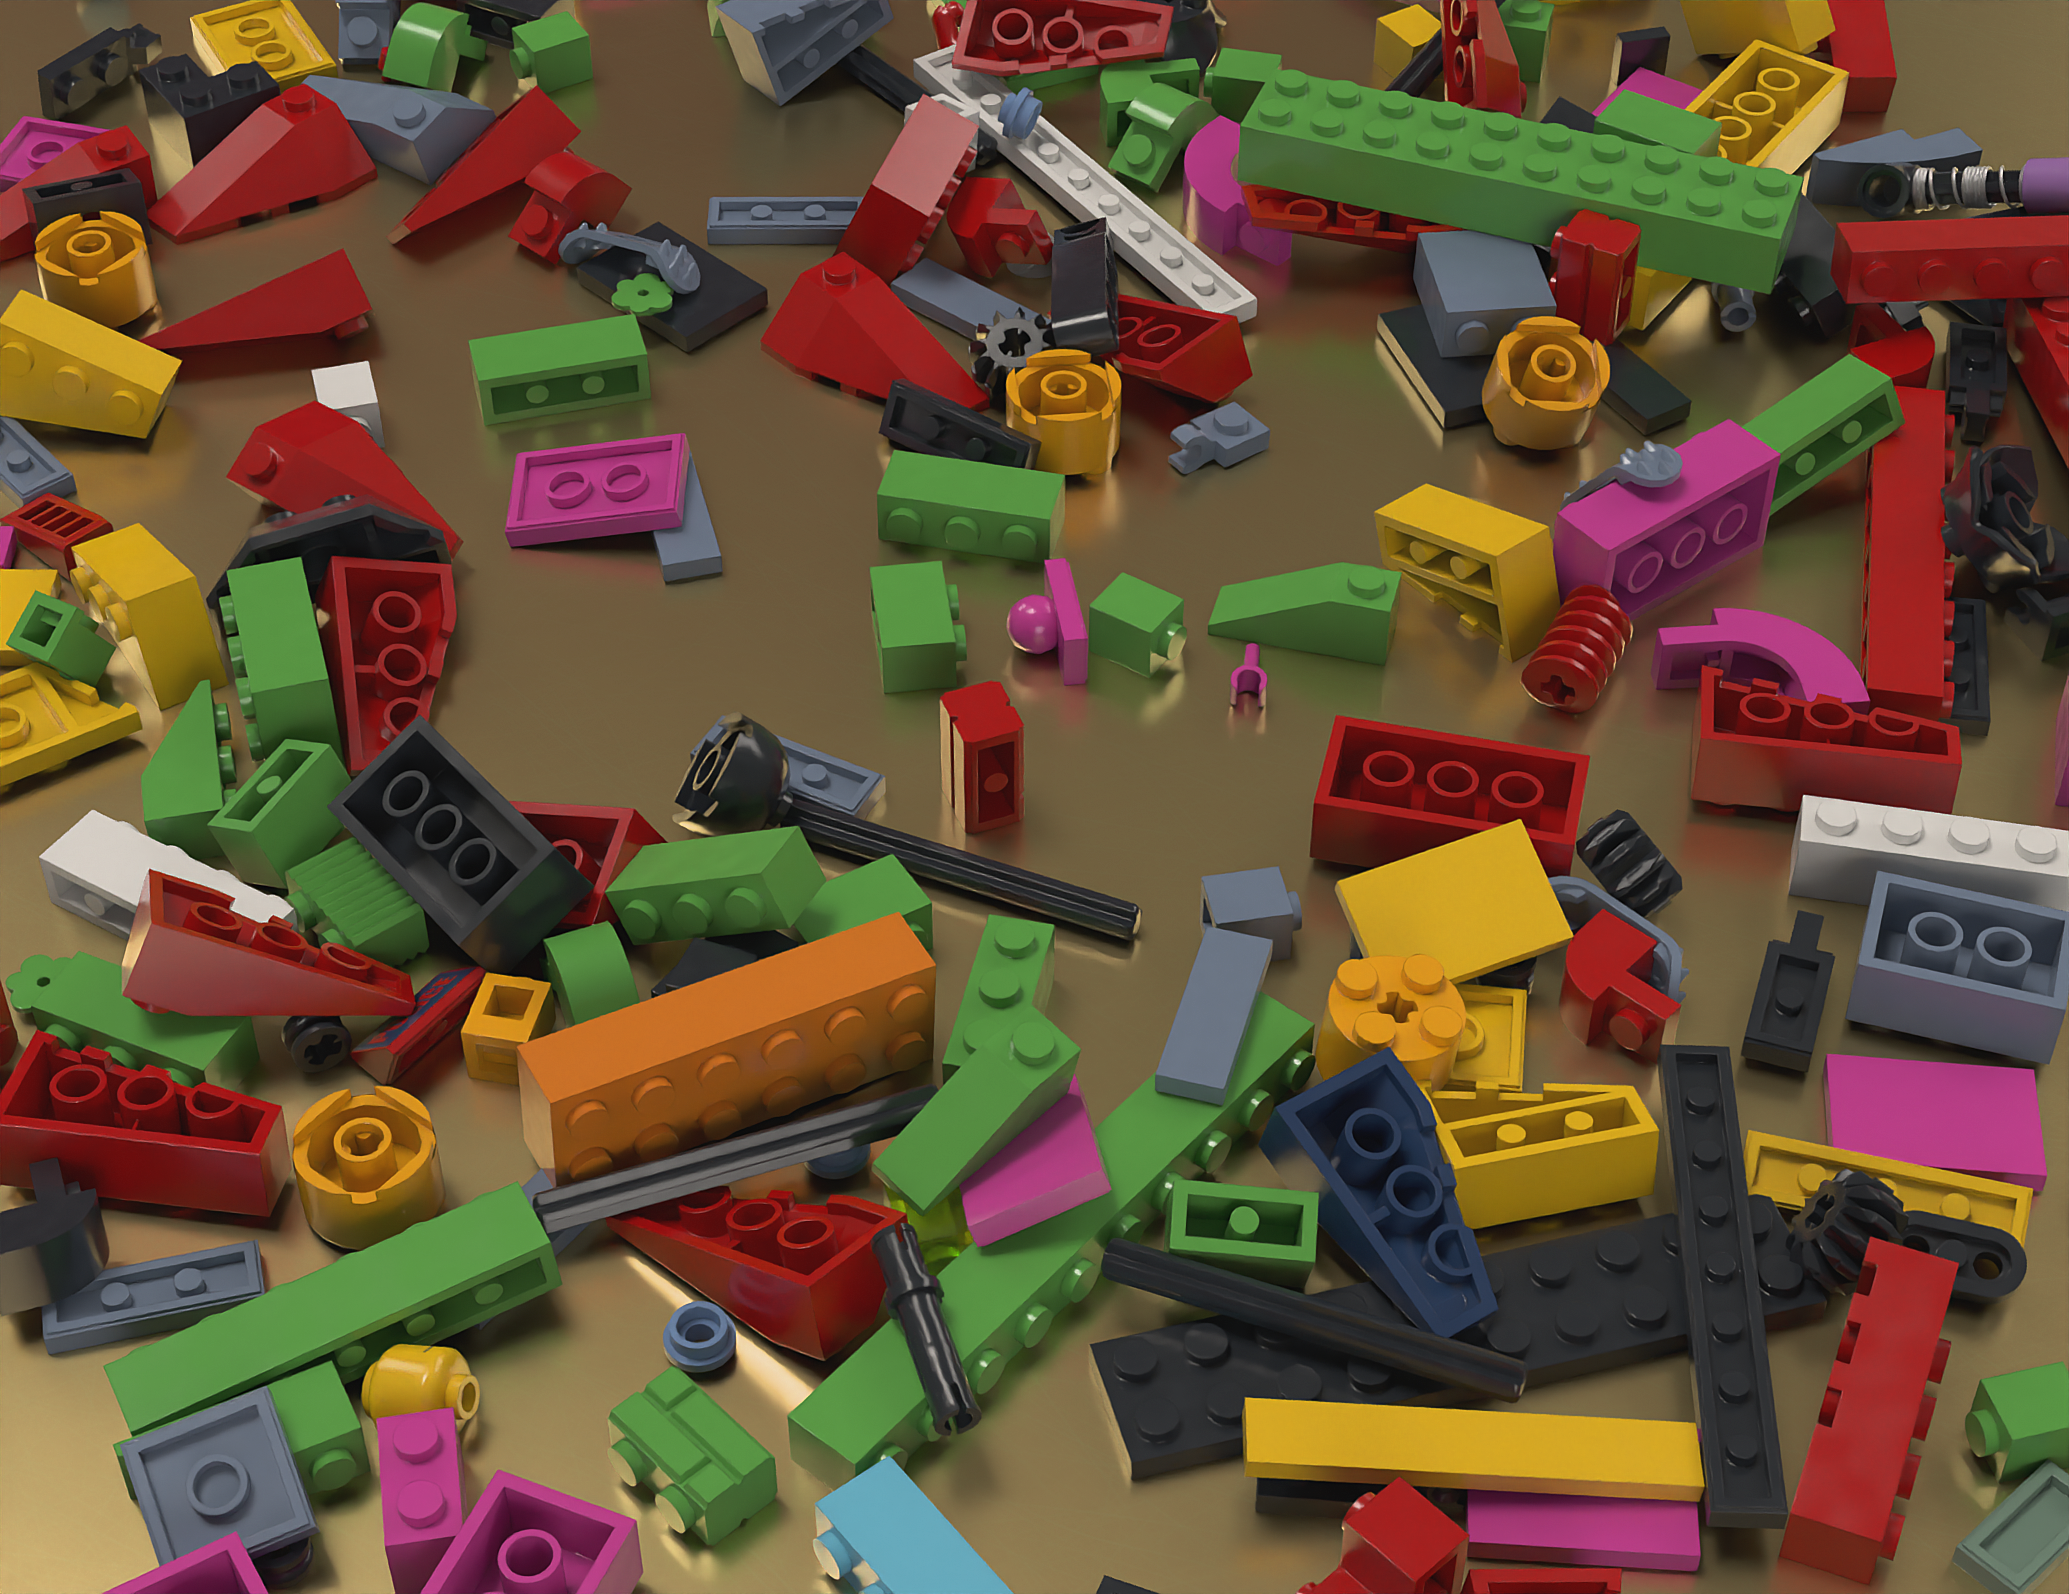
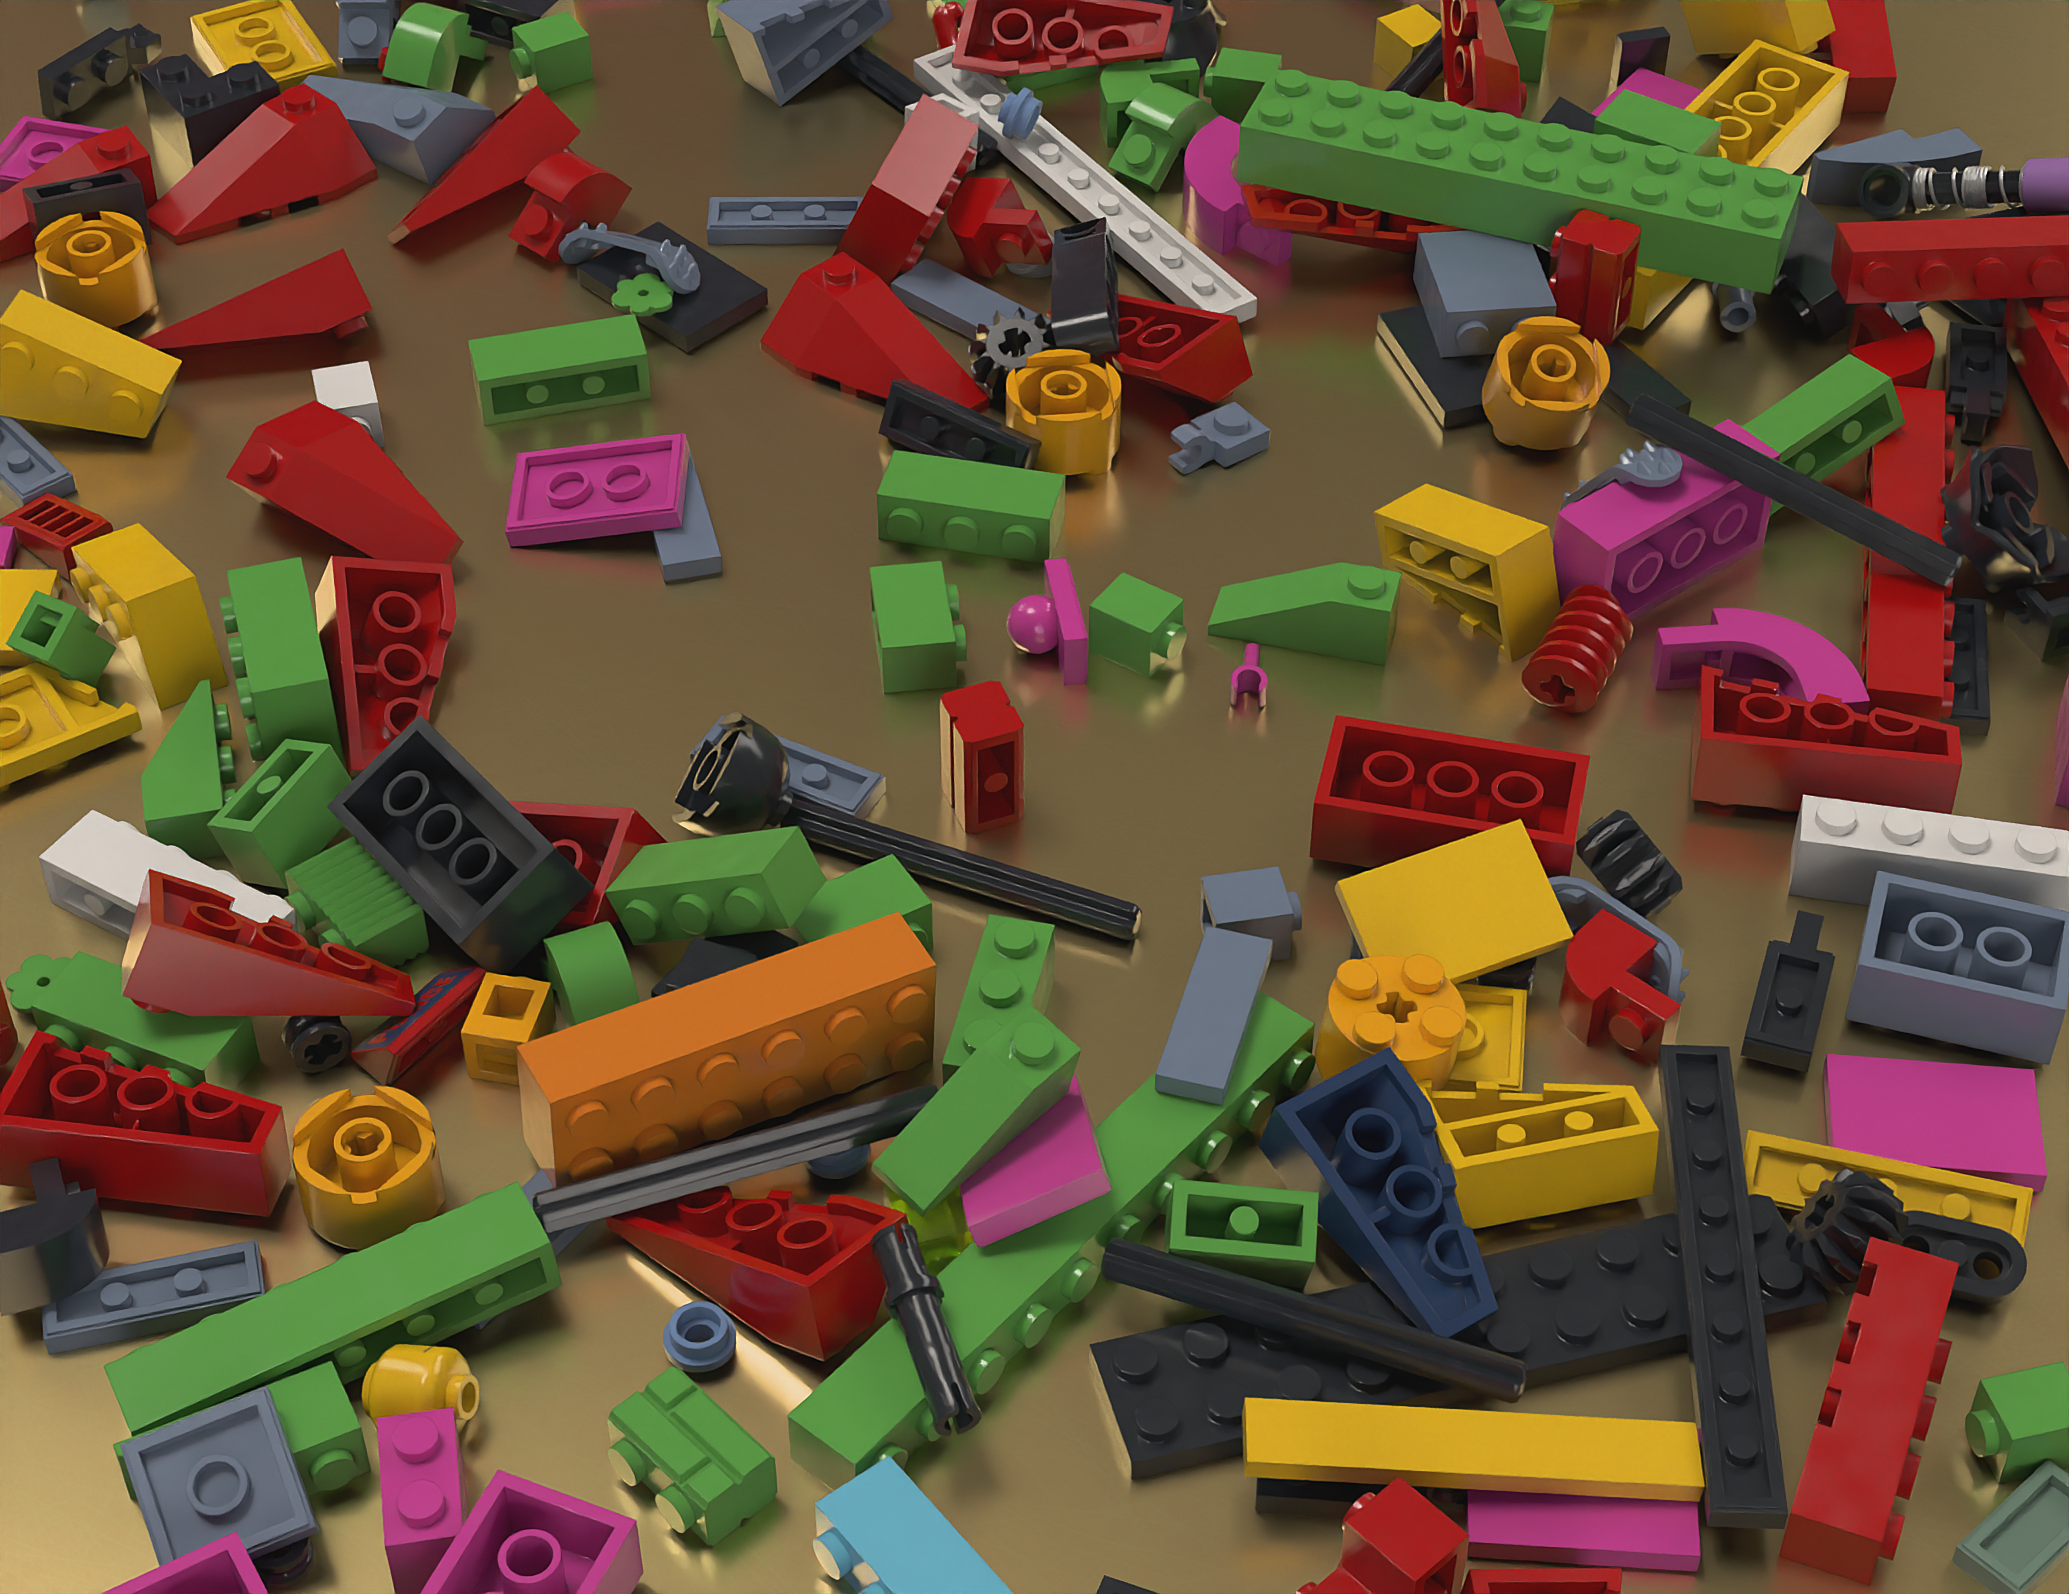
black wedge [206,494,452,631] -> none
none -> black axle [1626,394,1963,586]

